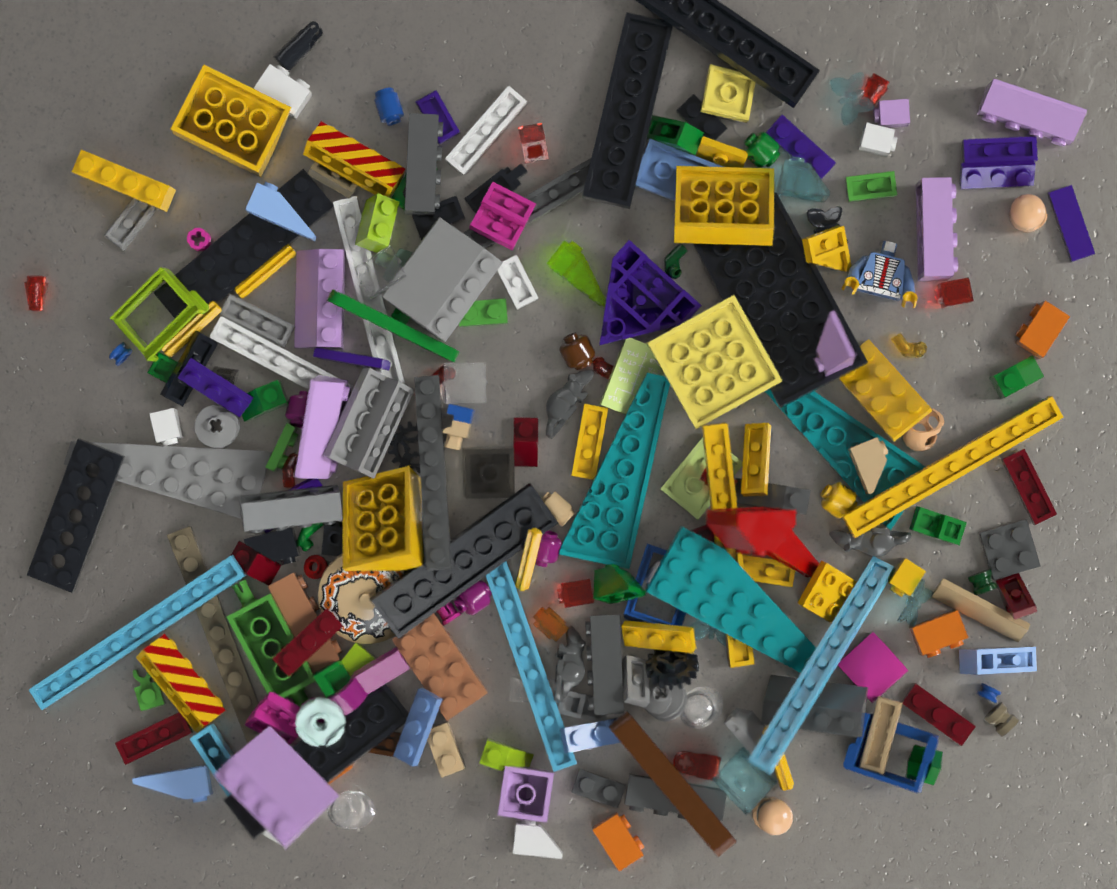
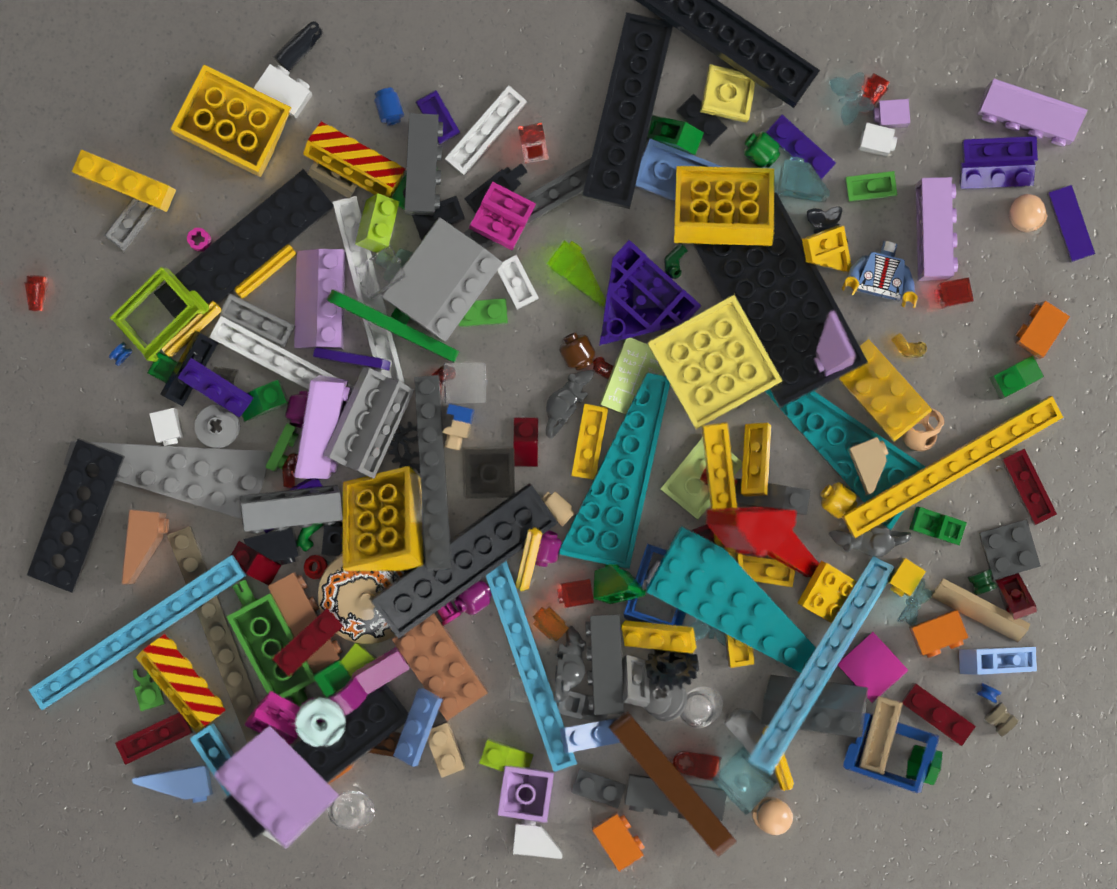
light blue slope [245,182,317,242] -> none
yellow plate [696,137,748,168] -> none
none -> nougat slope [122,510,170,584]

